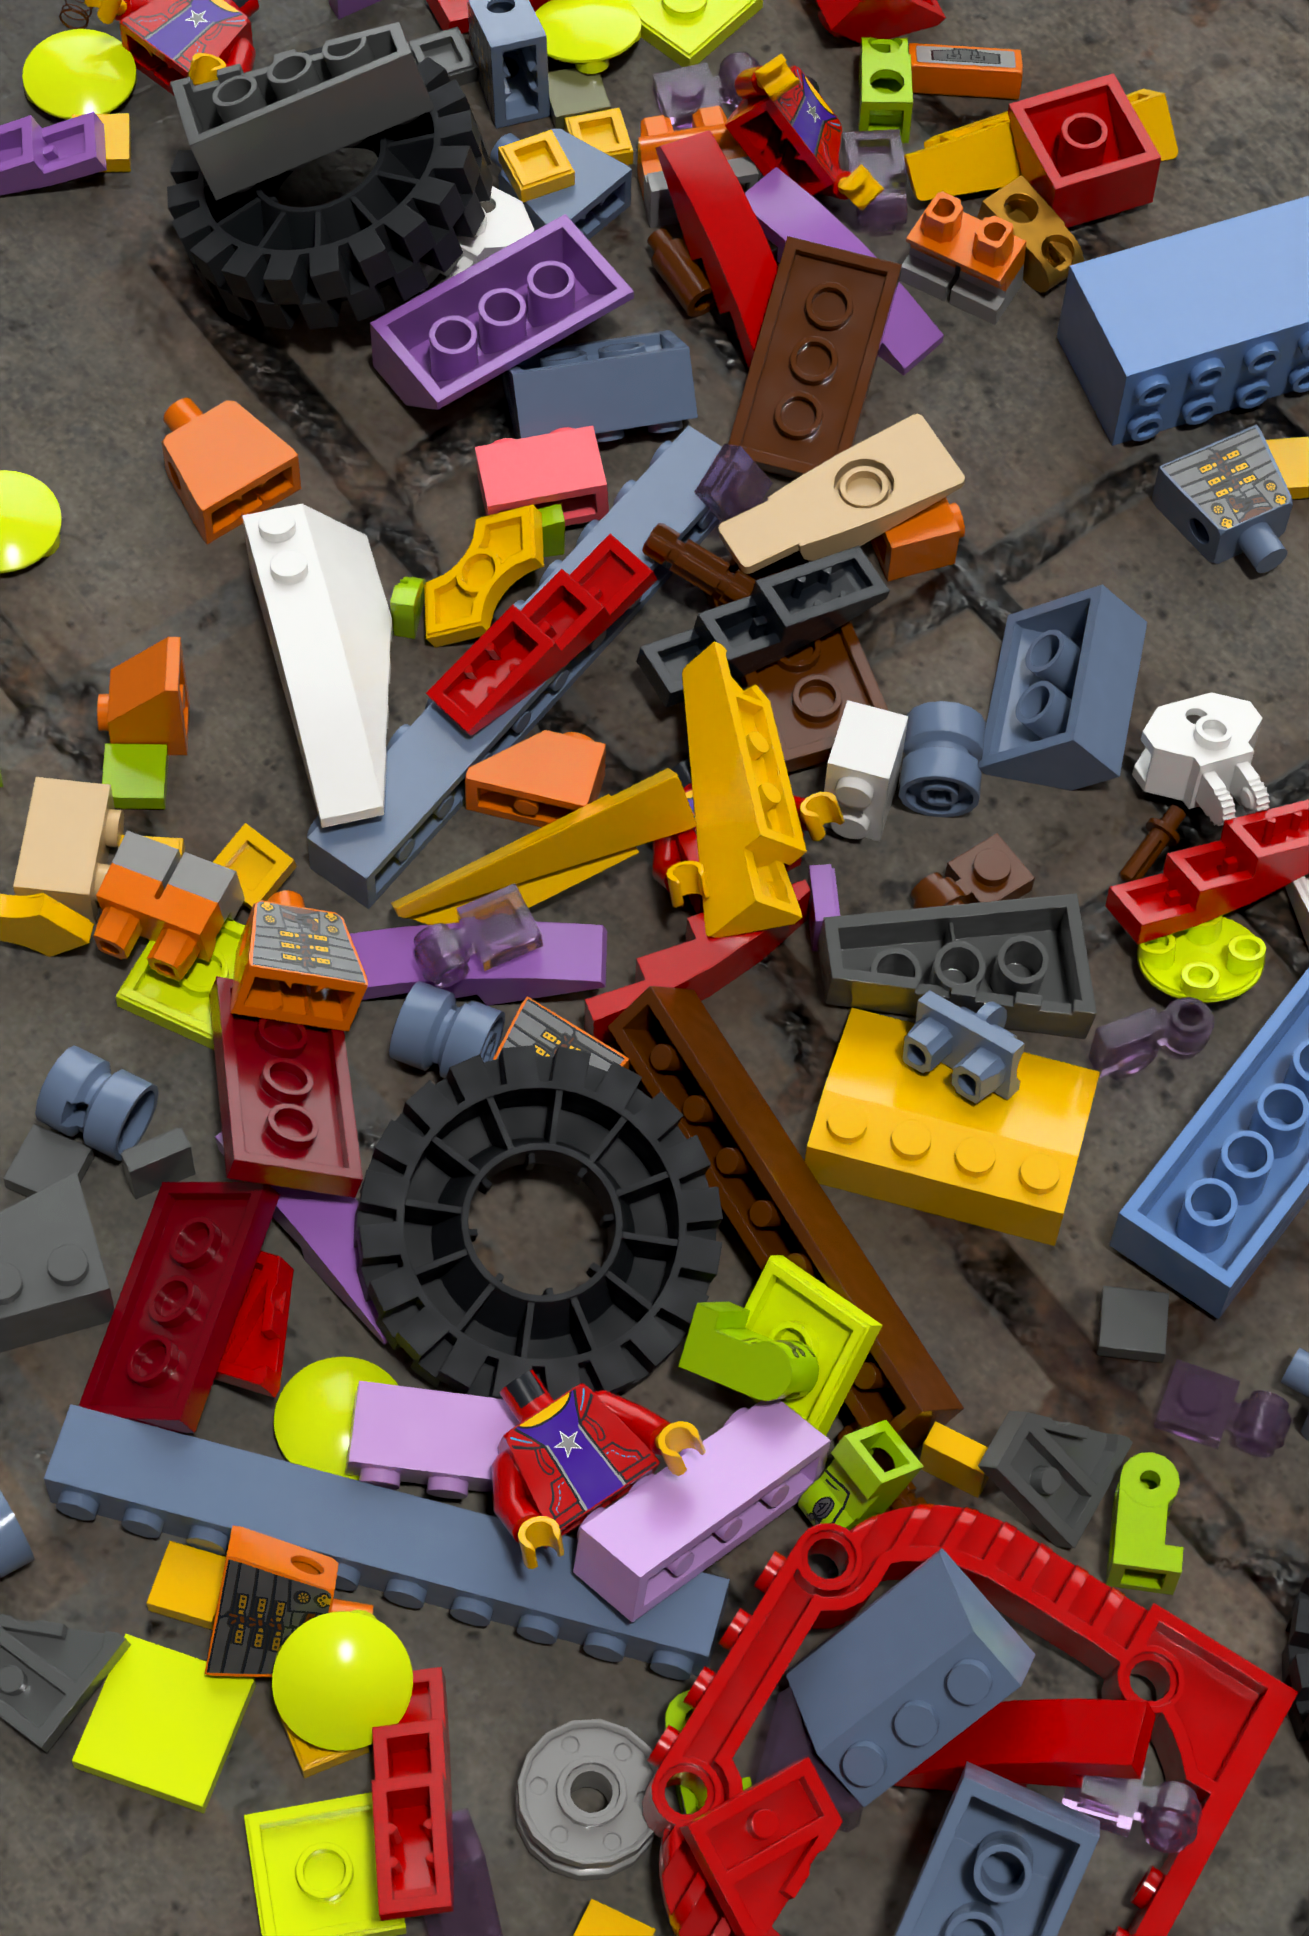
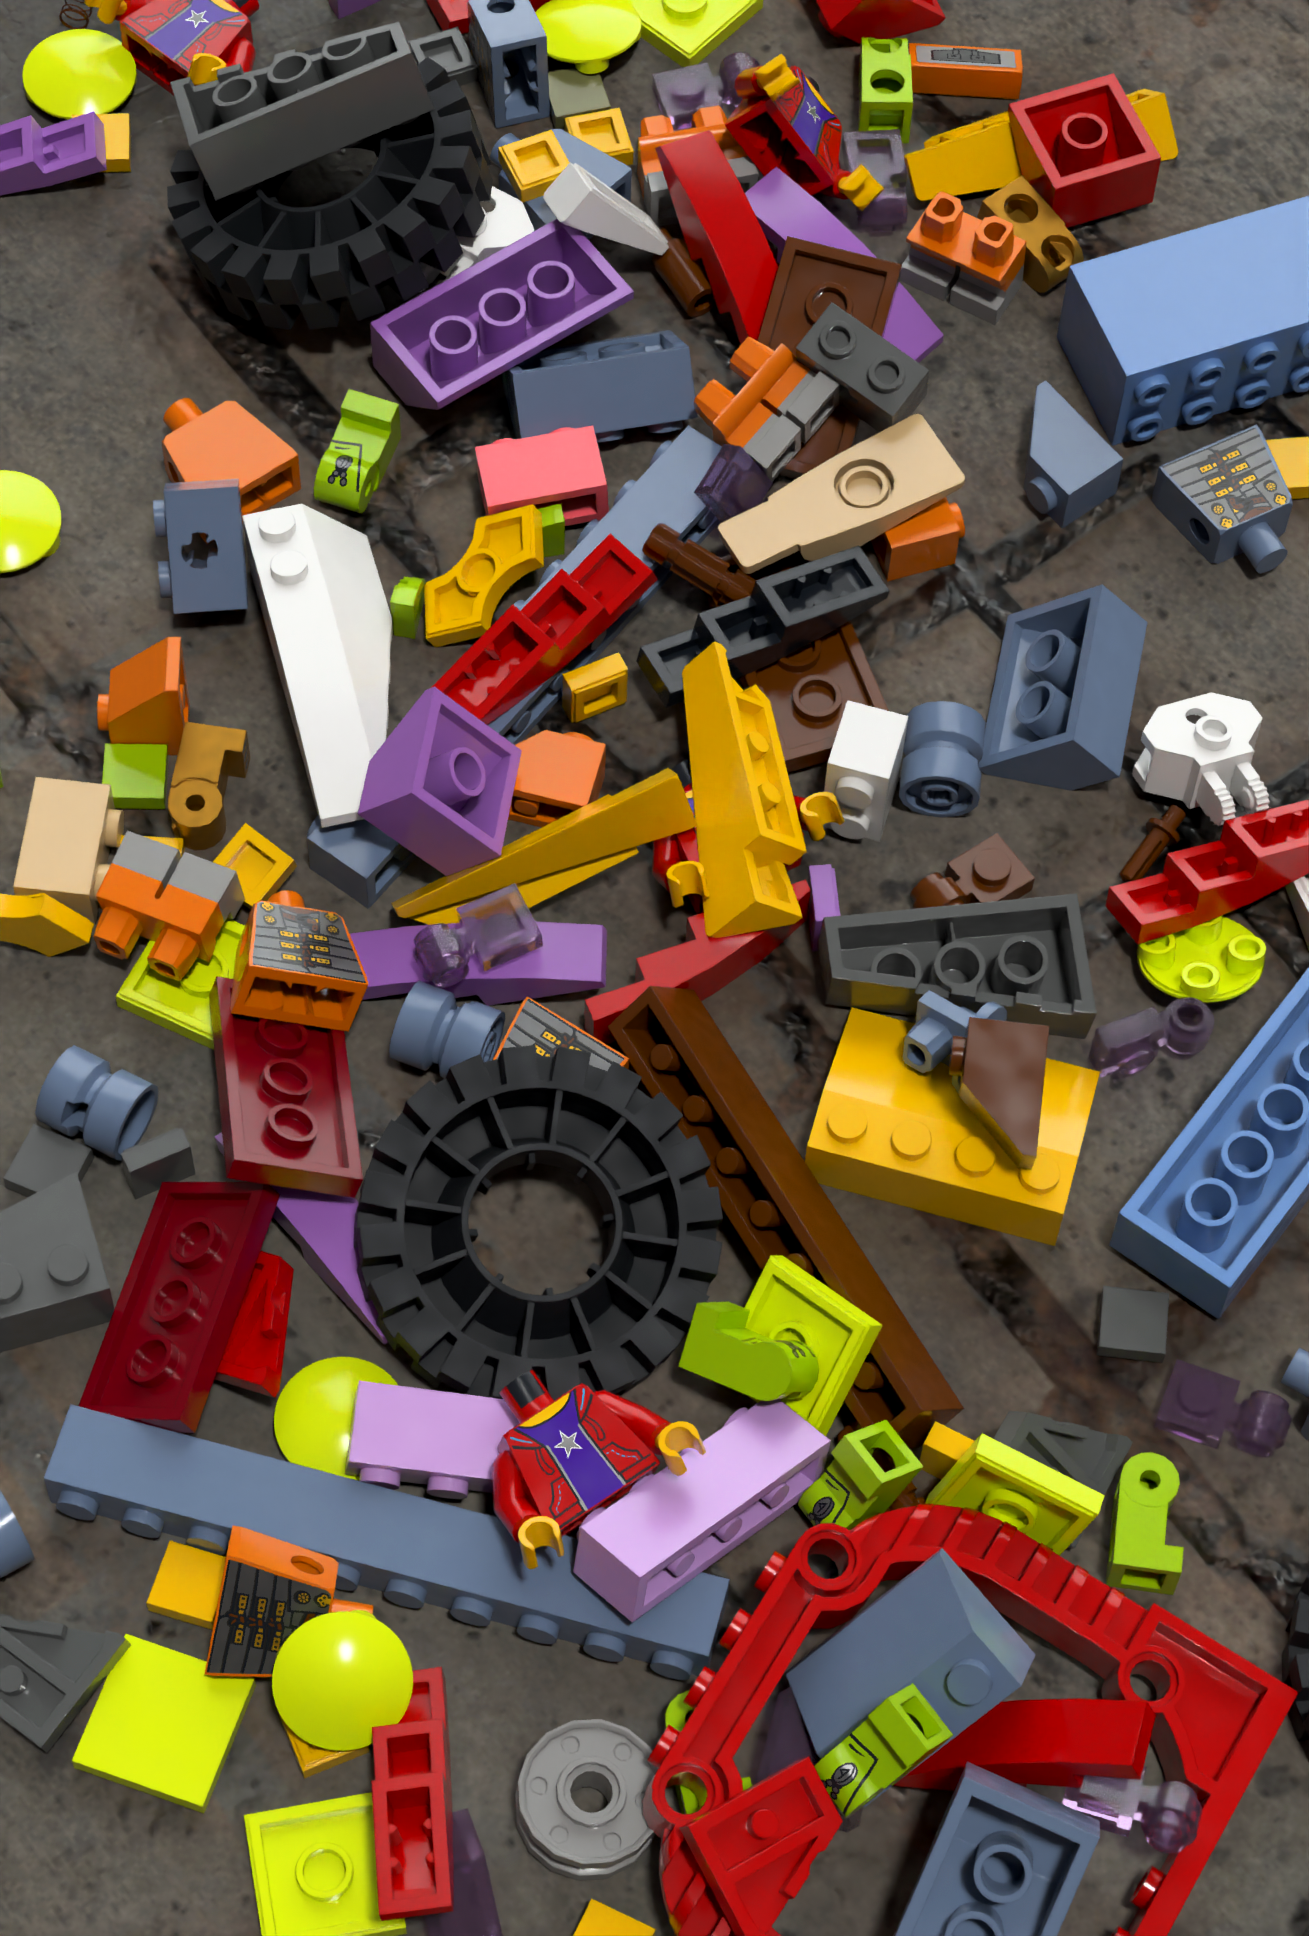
none -> sand blue brick [153,479,248,614]
none -> pearl gold leg [168,722,251,850]
none -> lime leg [314,389,401,513]
none -> medium lavender slope [358,686,522,876]
none -> white slope [543,162,669,256]
none -> yellow tile [562,652,628,723]
none -> hips [694,337,840,488]
none -> dark grey brick [796,302,929,432]
none -> lime leg [814,1683,953,1819]
none -> neon yellow tile [925,1433,1105,1556]
none -> reddish brown slope [948,1017,1049,1169]
none -> sand blue slope [1024,380,1123,529]

